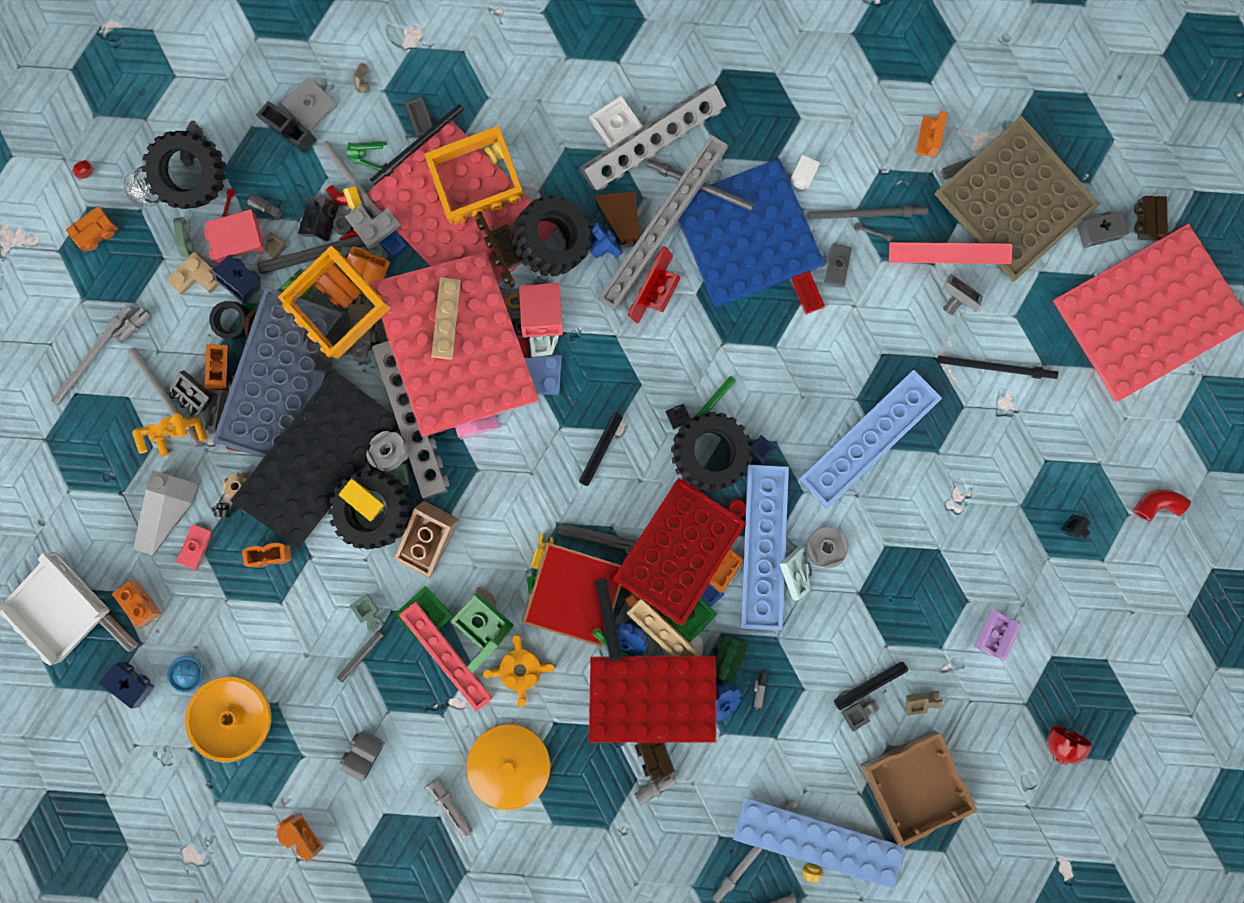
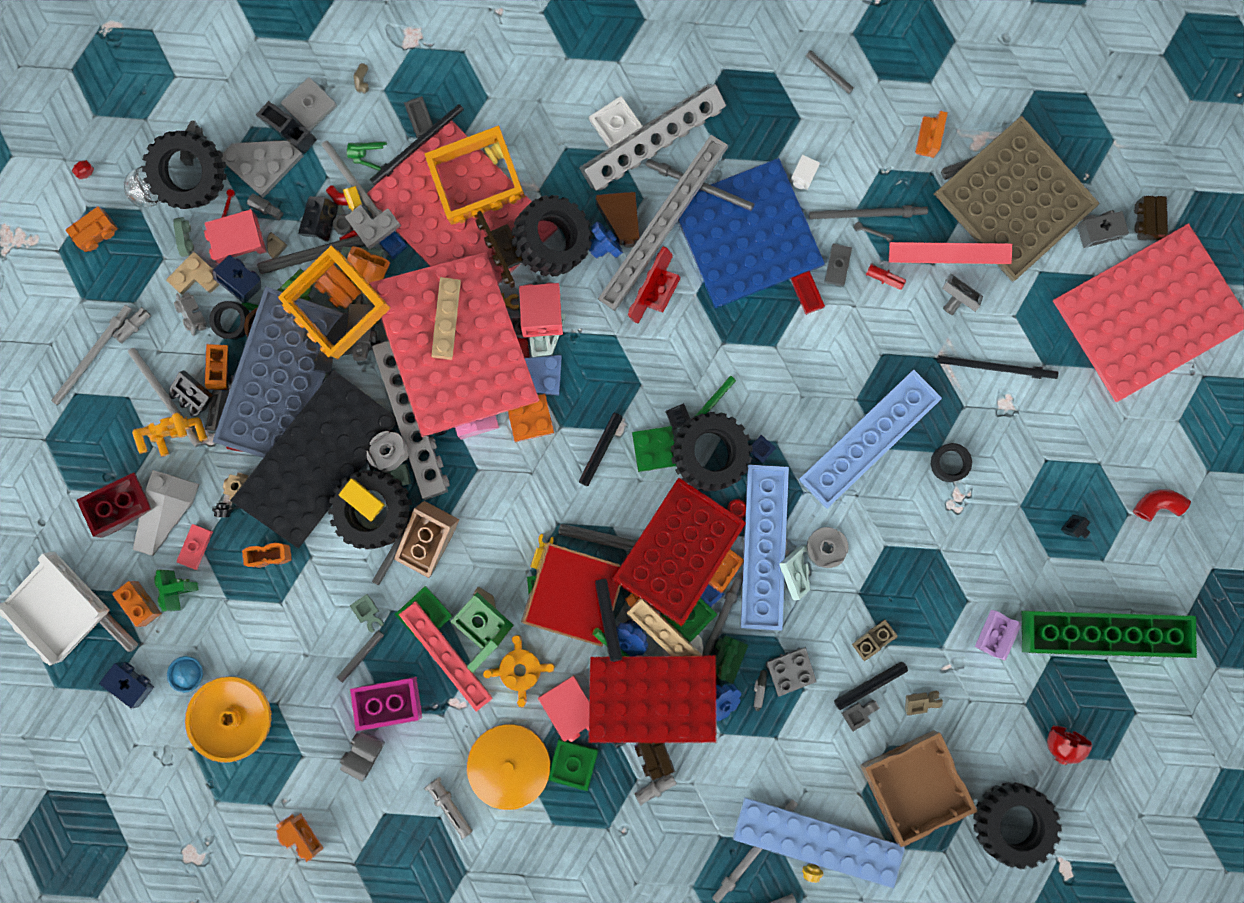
none -> dark red slope [77,472,152,538]
none -> green bracket [154,569,199,612]
none -> light grey hinge [174,293,207,336]
none -> light grey plate [221,141,303,198]
none -> dark pink brick [350,677,422,731]
none -> dark grey bar [372,529,406,585]
none -> orange plate [508,394,554,442]
none -> coral panel [538,675,589,742]
none -> green tile [548,739,599,791]
none -> green plate [632,426,676,472]
none -> dark grey bar [702,577,743,656]
none -> hinge [766,647,816,697]
none -> dark grey bar [806,50,854,94]
none -> dark tan slope [852,619,898,661]
none -> axle [866,263,906,290]
none -> black tyre [930,443,972,482]
none -> black tyre [973,782,1062,869]
none -> green brick [1021,611,1197,658]

